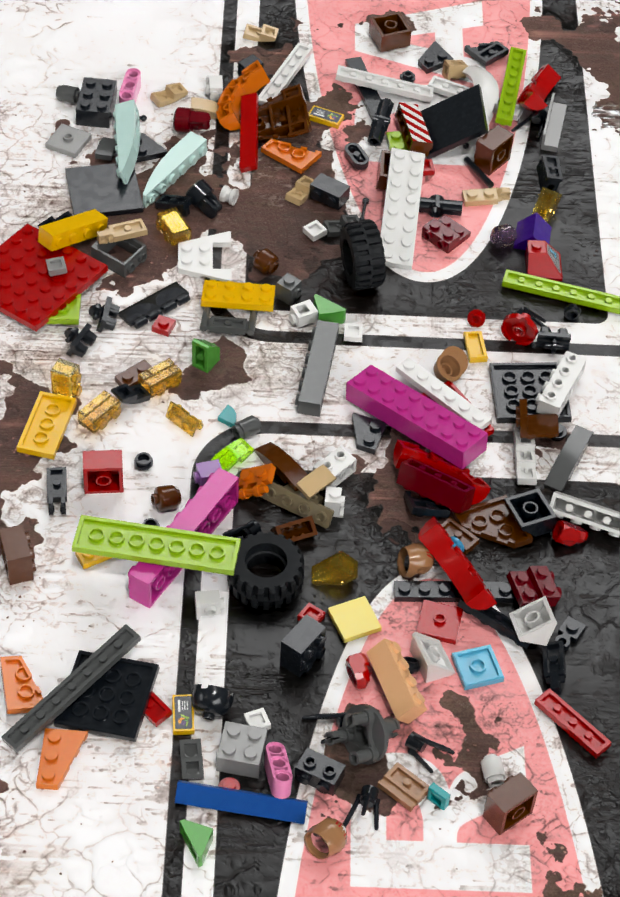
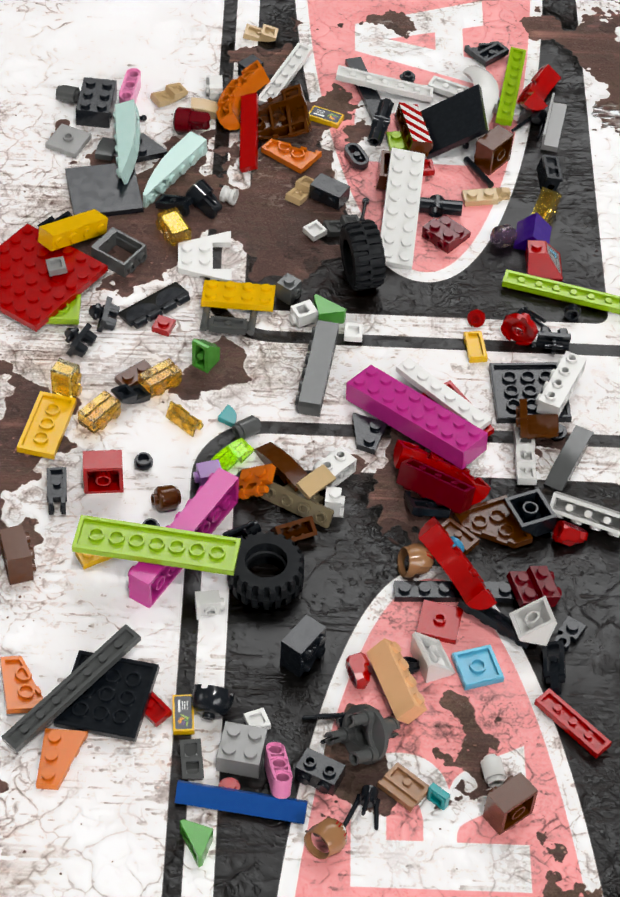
tan hinge [97,218,148,244] -> none
reddish brown head [253,248,279,275] -> none
tile [297,603,326,623] -> none
clear yellow slope [312,551,358,586] -> none
light yellow tile [328,596,382,643] -> none
reddish brown brick [369,11,412,52] -> none
black plant [405,731,455,773] -> none
wing [418,41,454,74] -> none
medium nougat piece [433,346,468,382] -> none
tan brick [442,60,468,80] -> none

